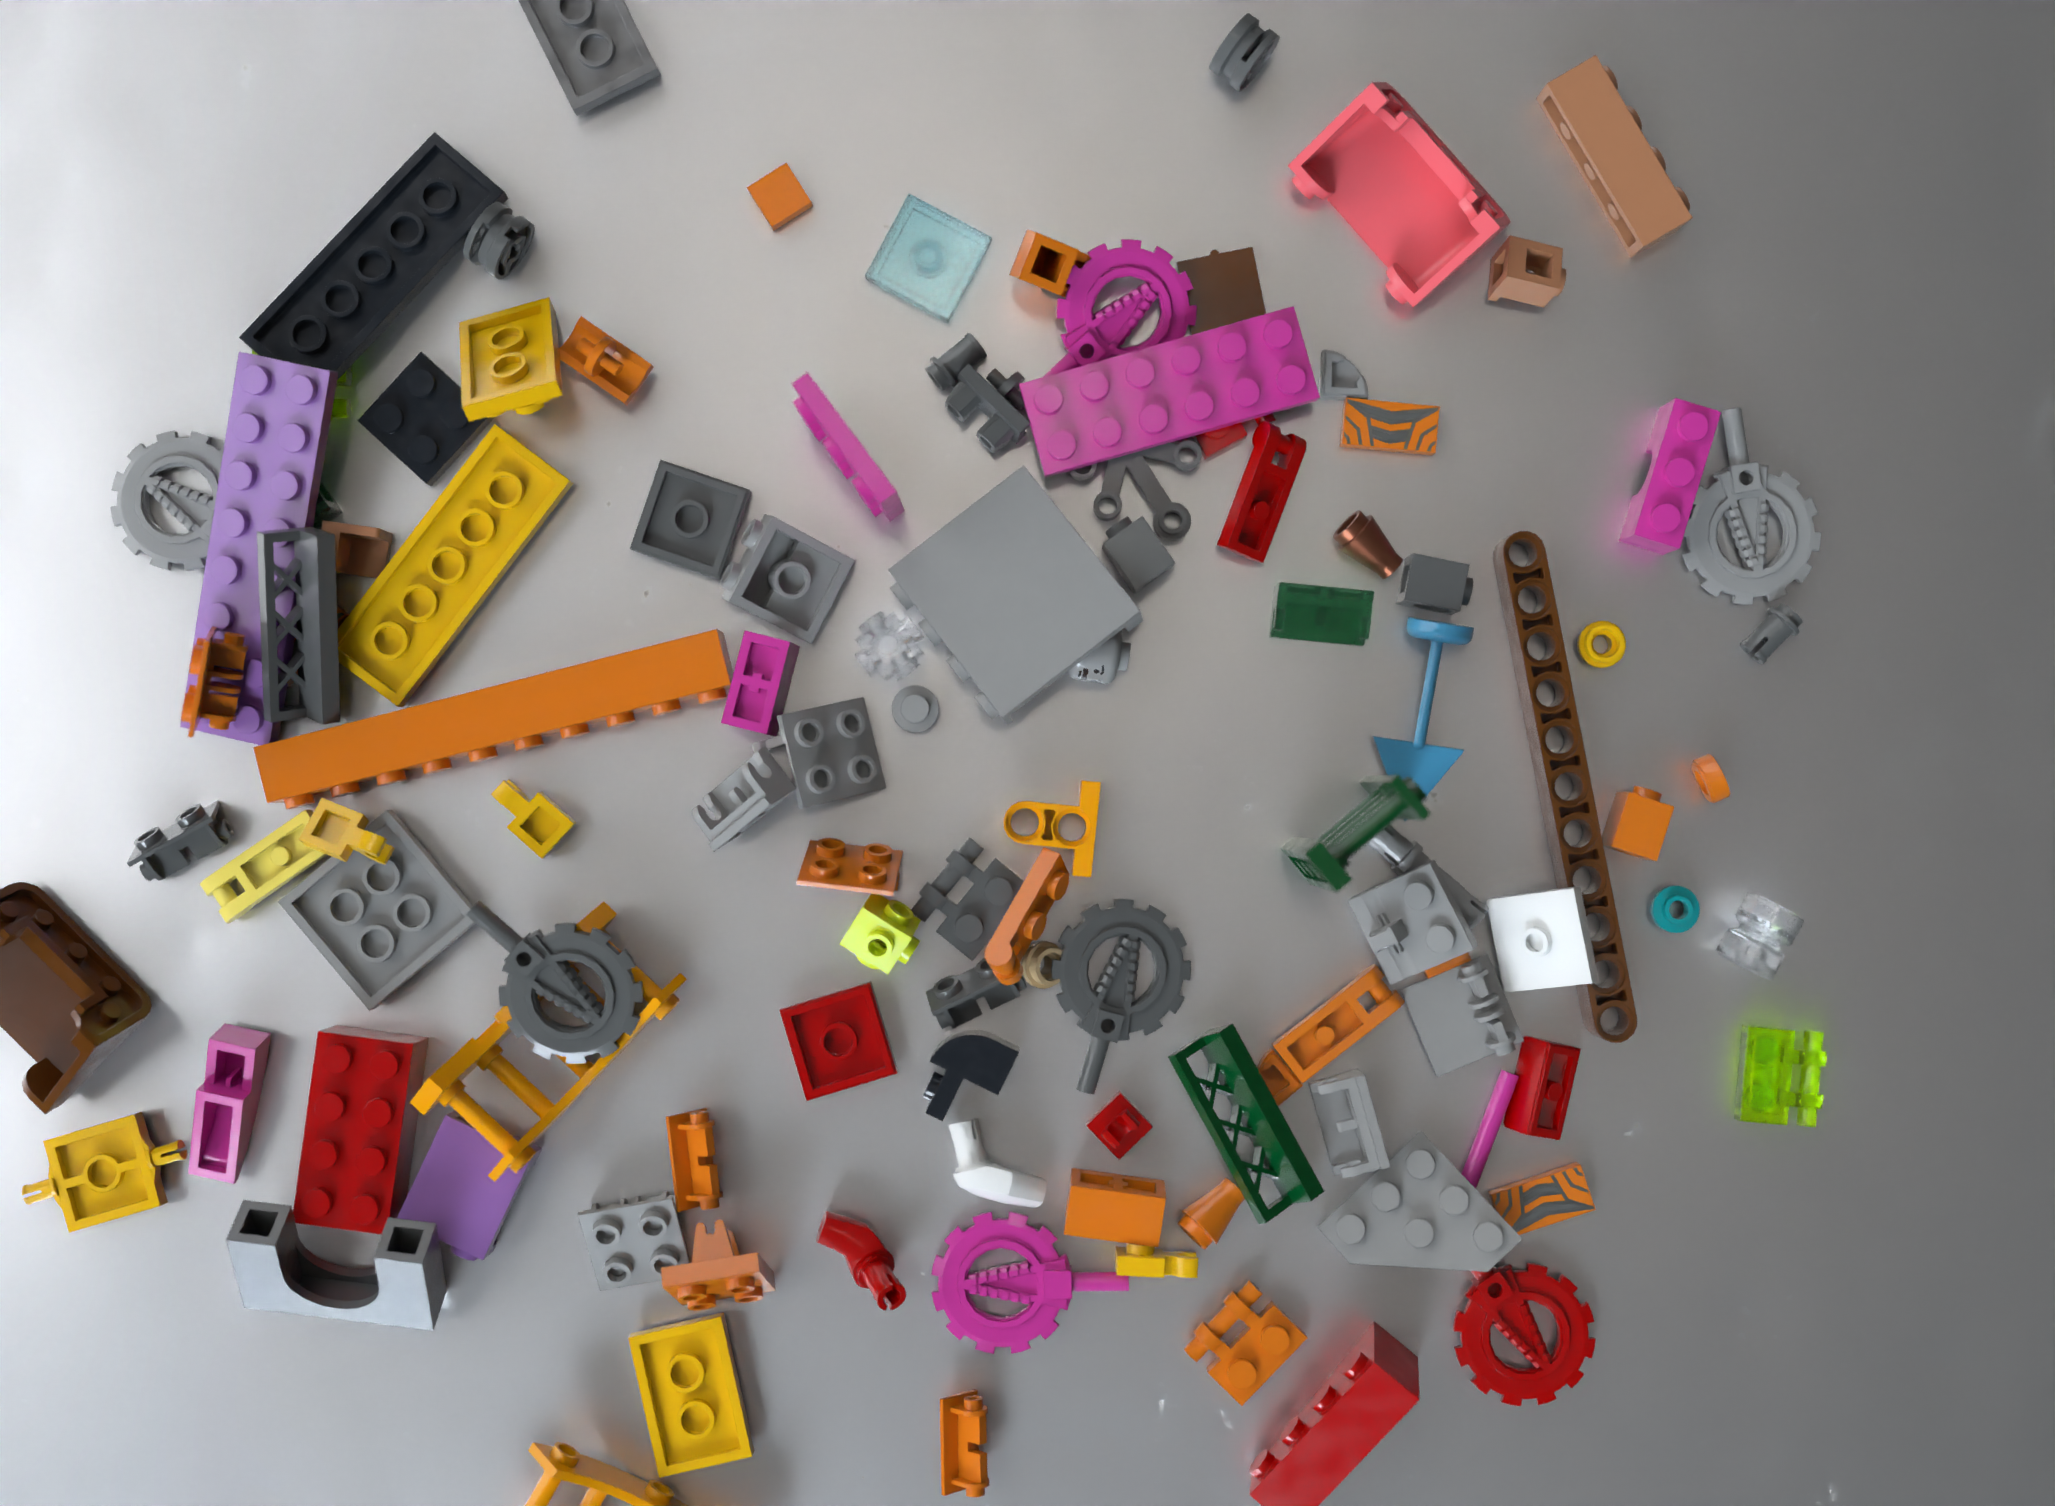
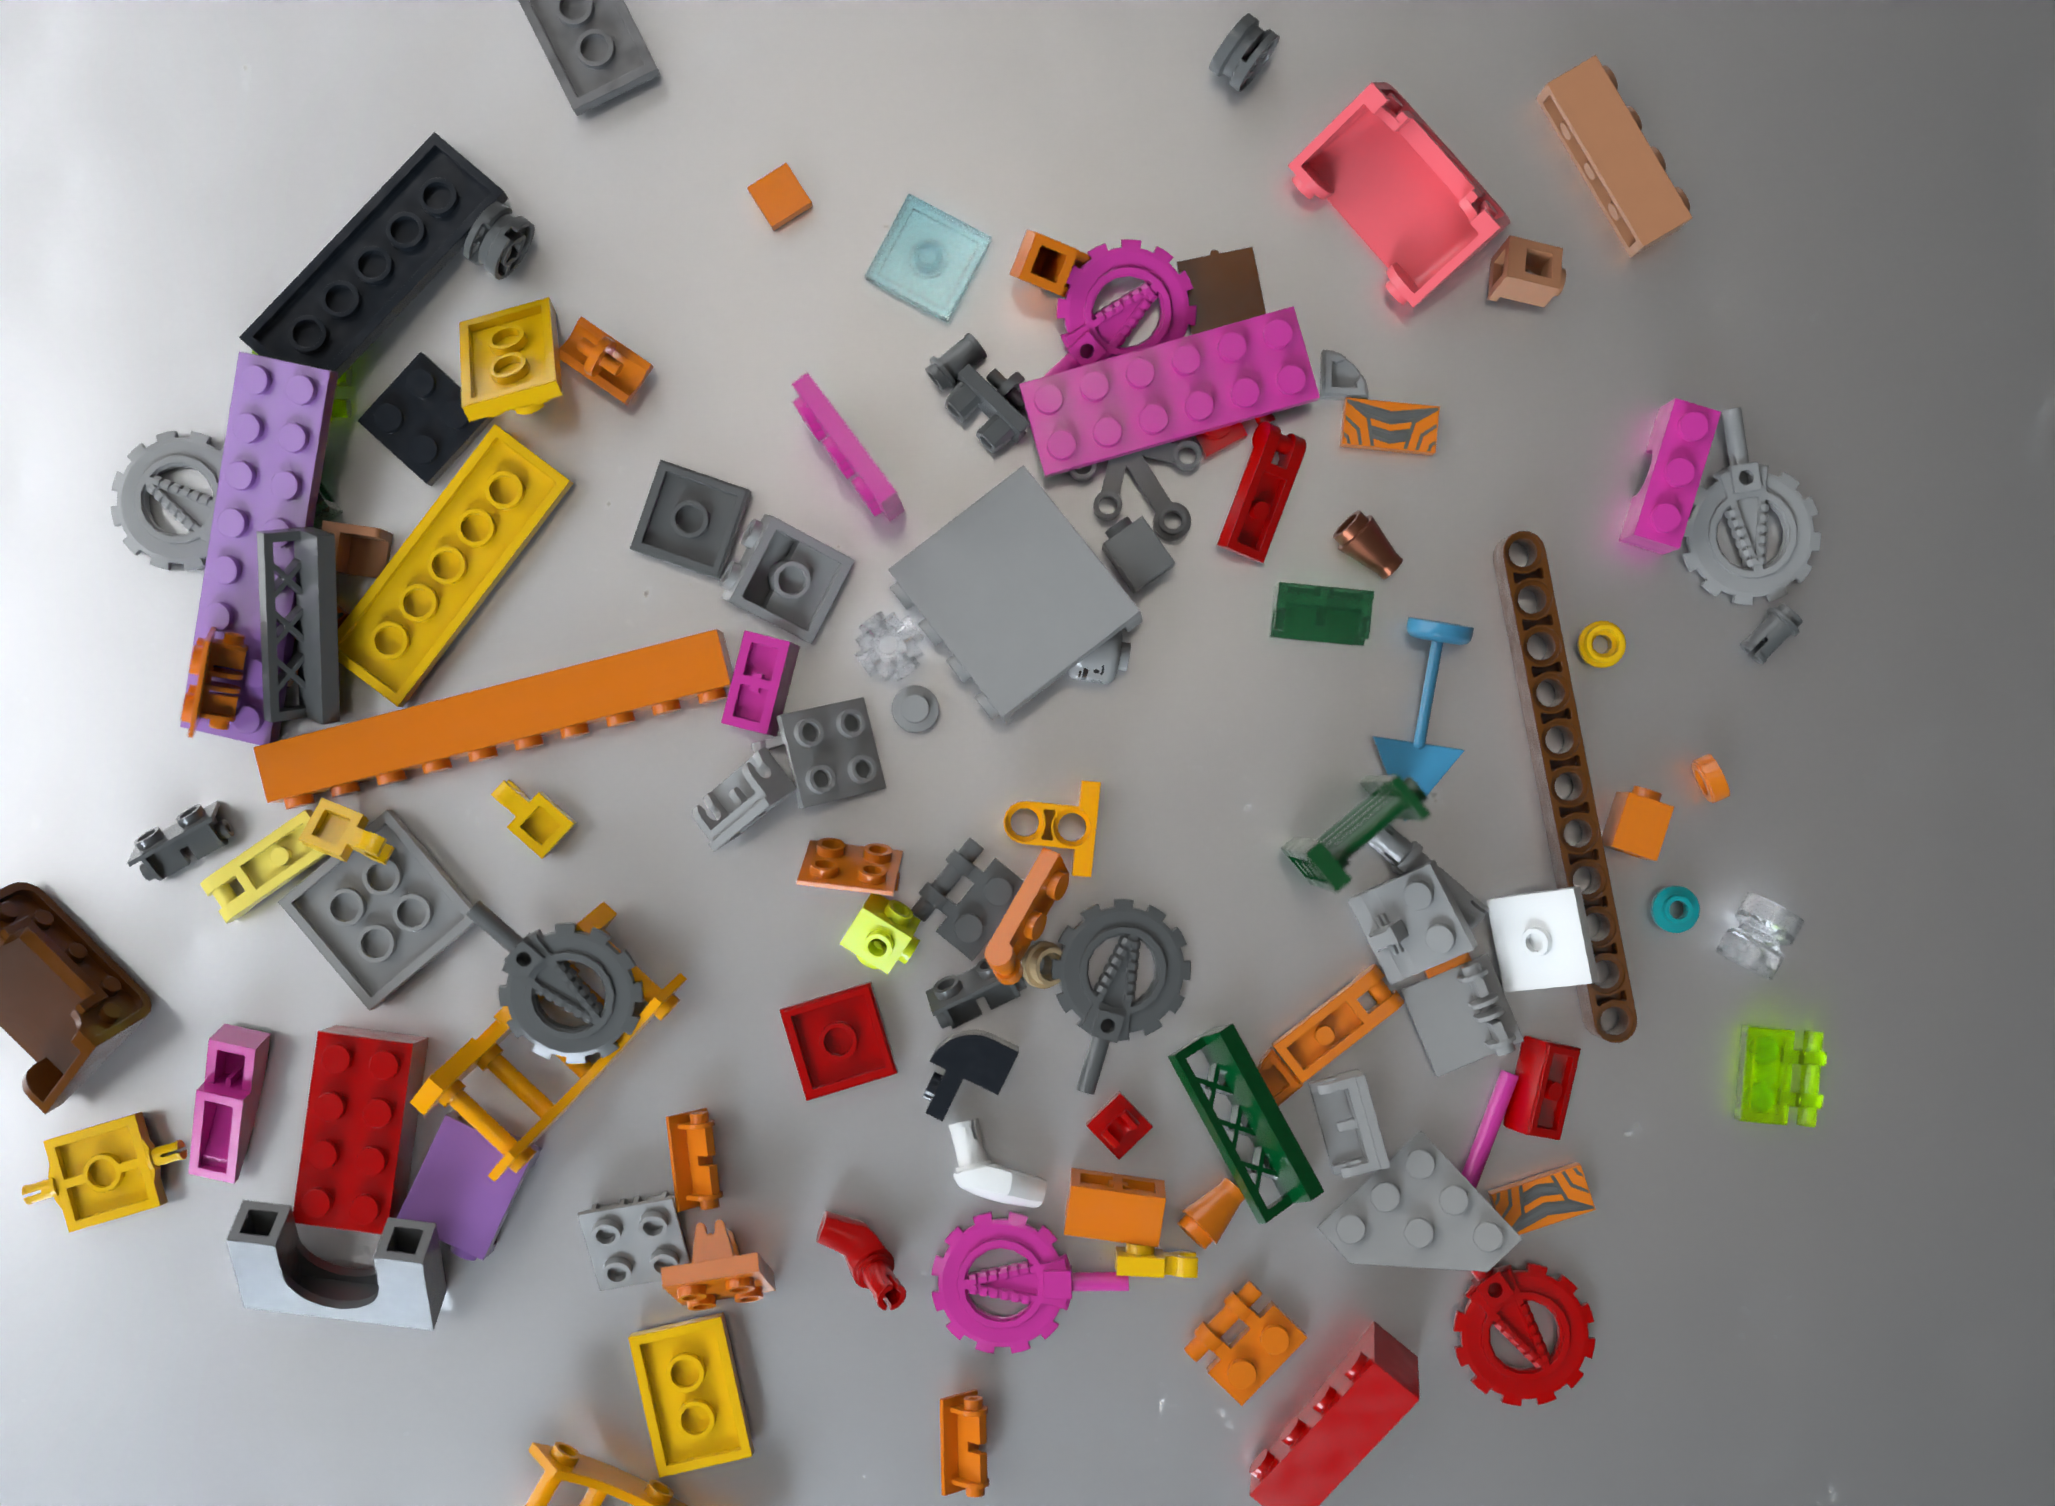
dark grey brick [1396,553,1473,615] -> none

